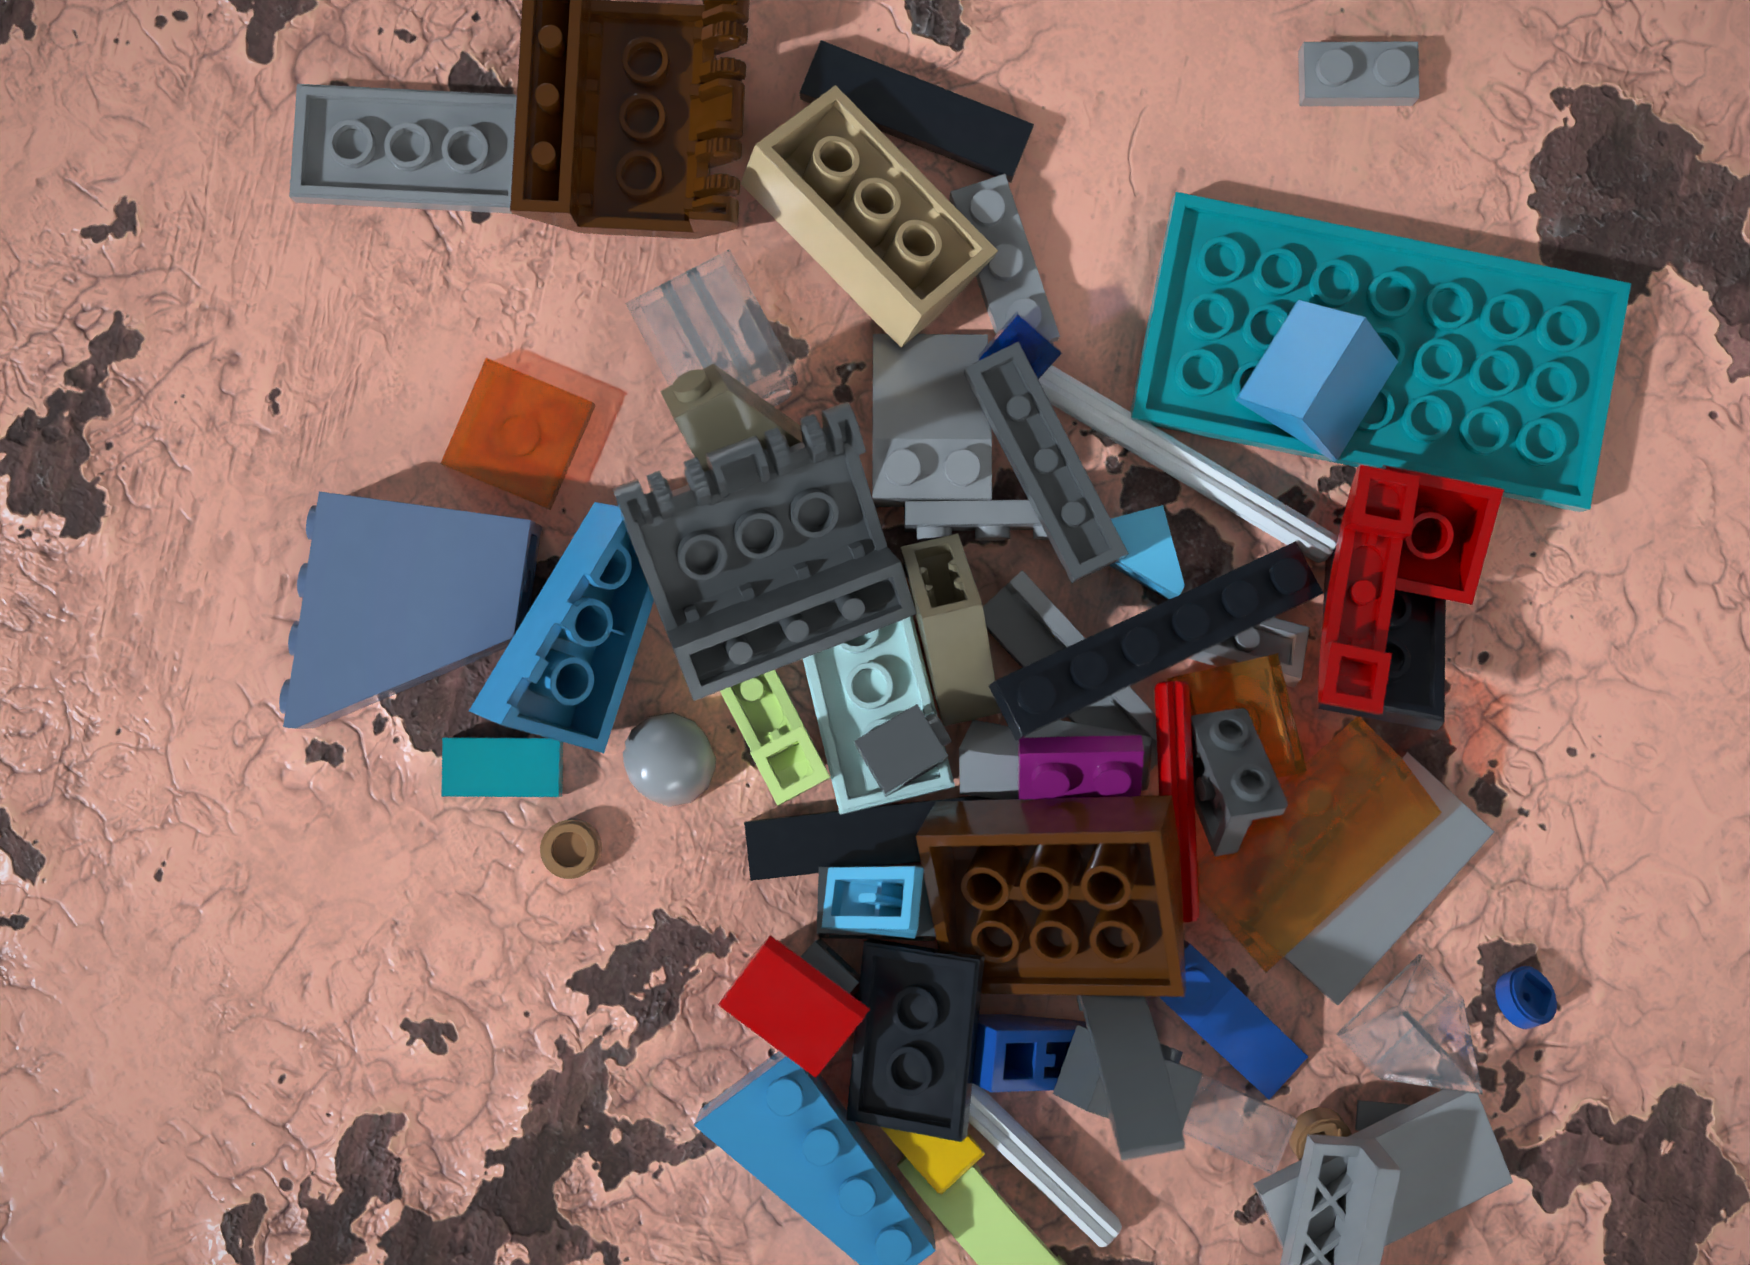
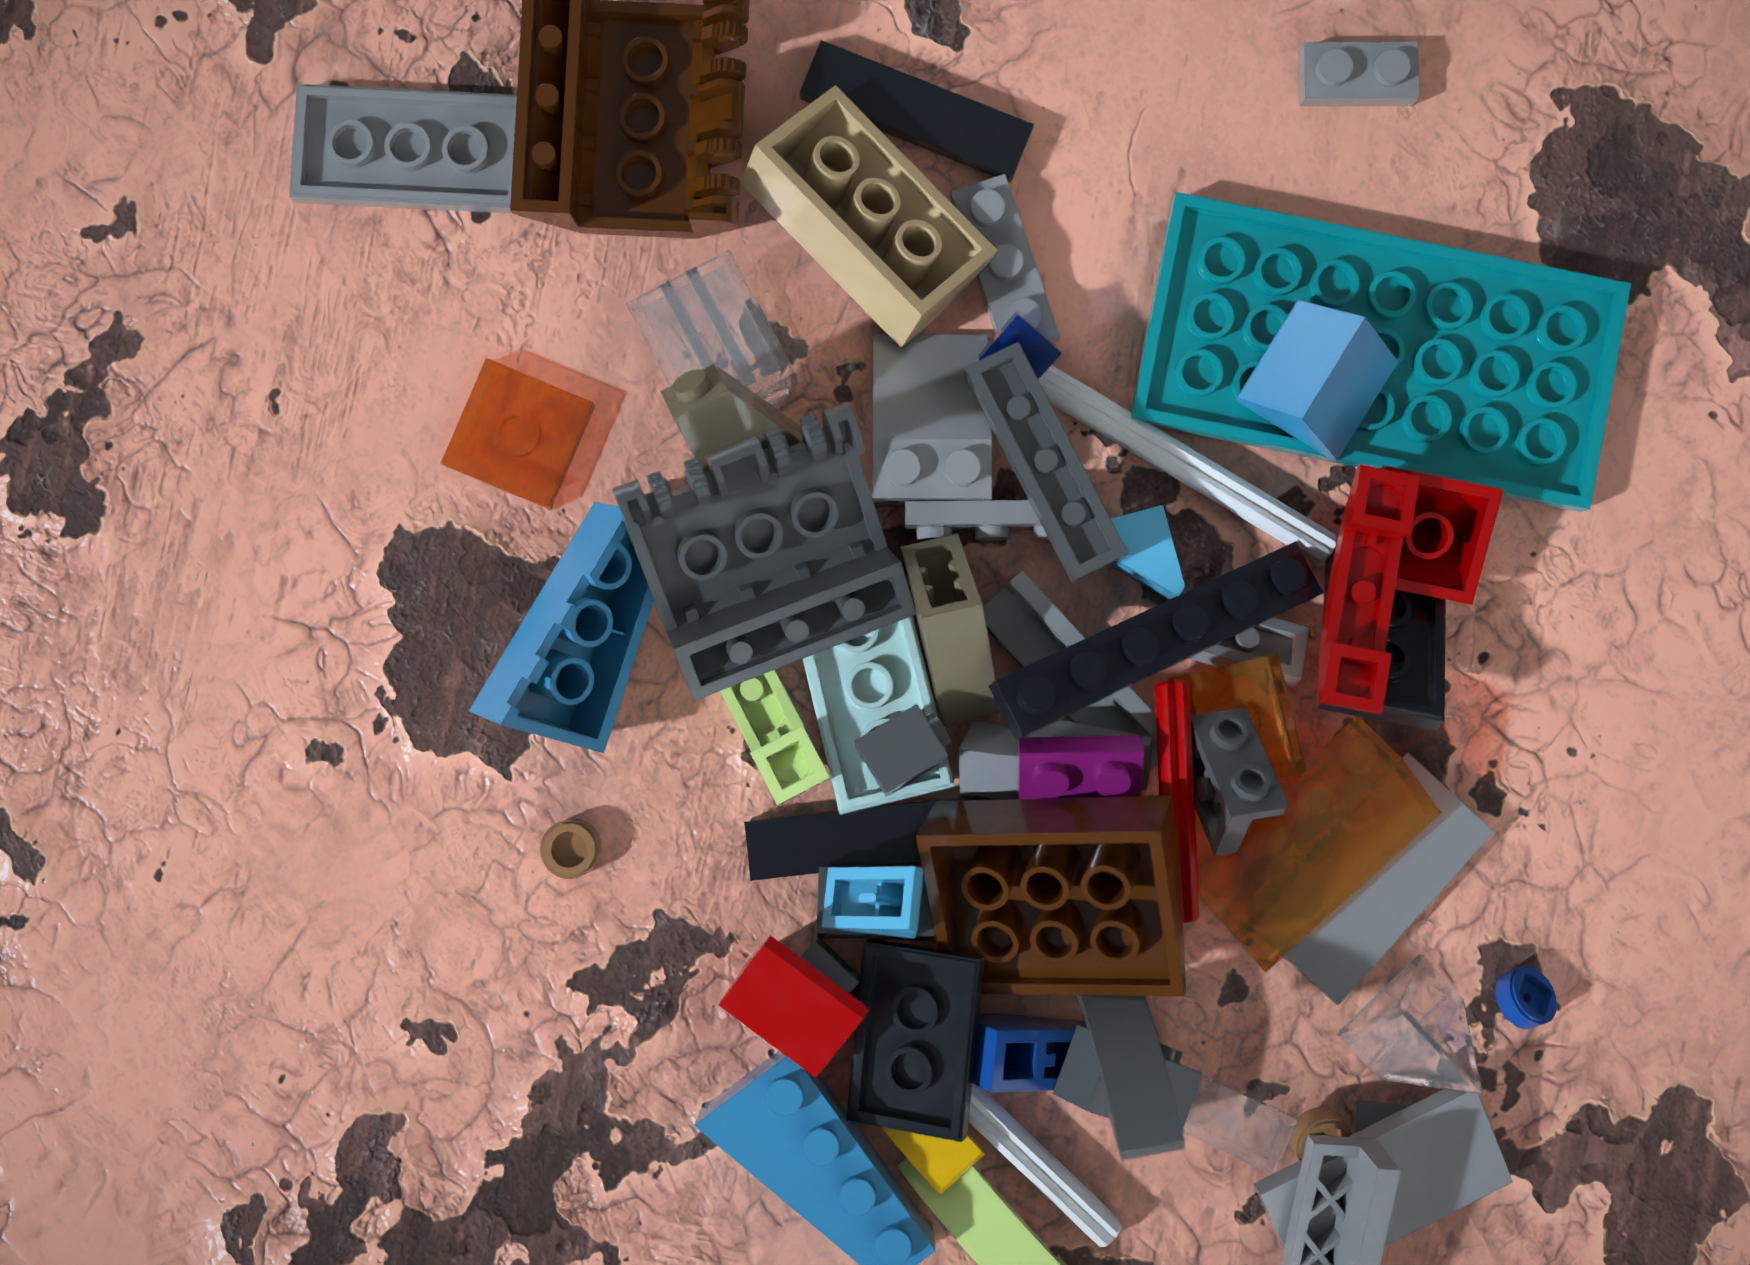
sand blue slope [279,491,542,729] -> none
teal tile [441,738,563,797] -> none
light grey hair [623,712,716,807] -> none
blue slope [1158,940,1308,1100] -> none

